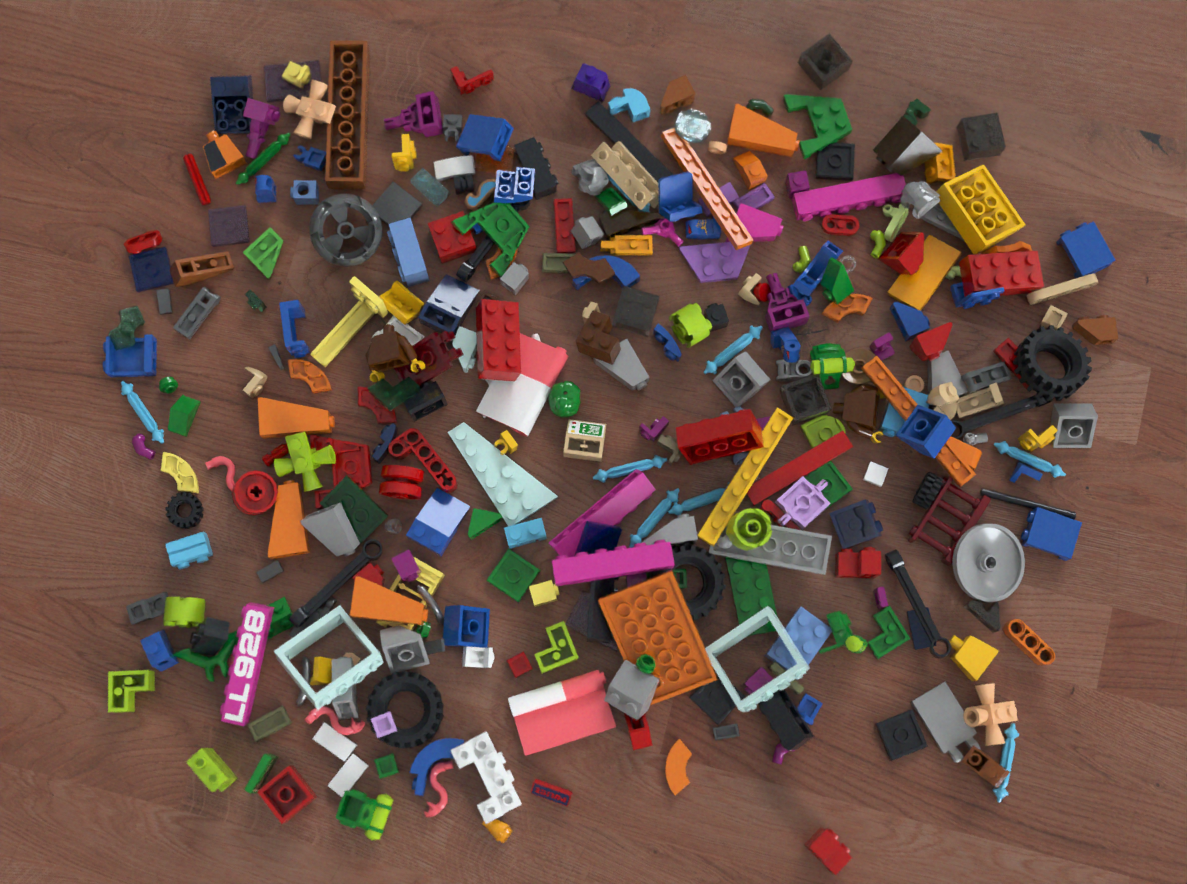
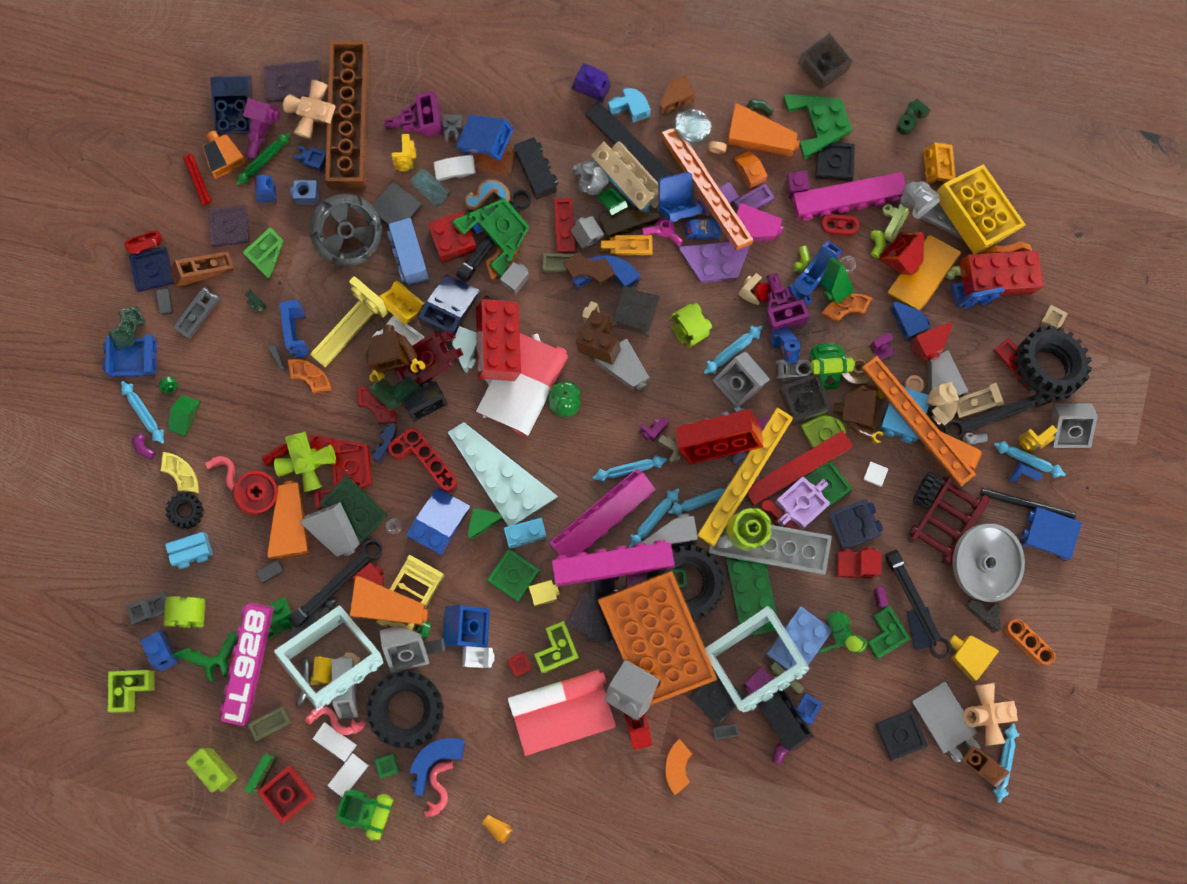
black brick [190,617,230,656] -> none
tan plate [243,367,267,399] -> none
orange slope [258,397,335,439] -> none
light yellow bracket [282,61,311,88] -> none
lavender plate [371,712,397,738] -> none
red wheel [379,465,424,500] -> none
magenta brick [391,549,421,582] -> none
flat silver piece [417,585,444,625] -> none
red bracket [450,66,494,95] -> none
white bracket [451,731,521,824] -> none
black wheel [453,174,475,195] -> none
blue slope [494,167,535,203] -> none
yellow tile [494,430,518,455] -> none
slope [531,779,572,806] -> none
tan slope [563,419,607,462] -> none
clear blue tile [574,521,623,557] -> none
green plate [636,655,656,673] -> none
blue slope [653,323,681,362] -> none
black brick [703,303,729,332] -> none
red brick [804,828,852,875] -> none
dark brown slope [873,116,942,176] -> none
blue slope [896,405,956,459] -> none
clear smoke brick [957,113,1006,161] -> none
dark grey plate [961,362,1012,394] -> none
tan beam [1026,273,1098,305] -> none
blue panel [1056,222,1115,278] -> none
dark orange slope [1072,315,1119,345] -> none

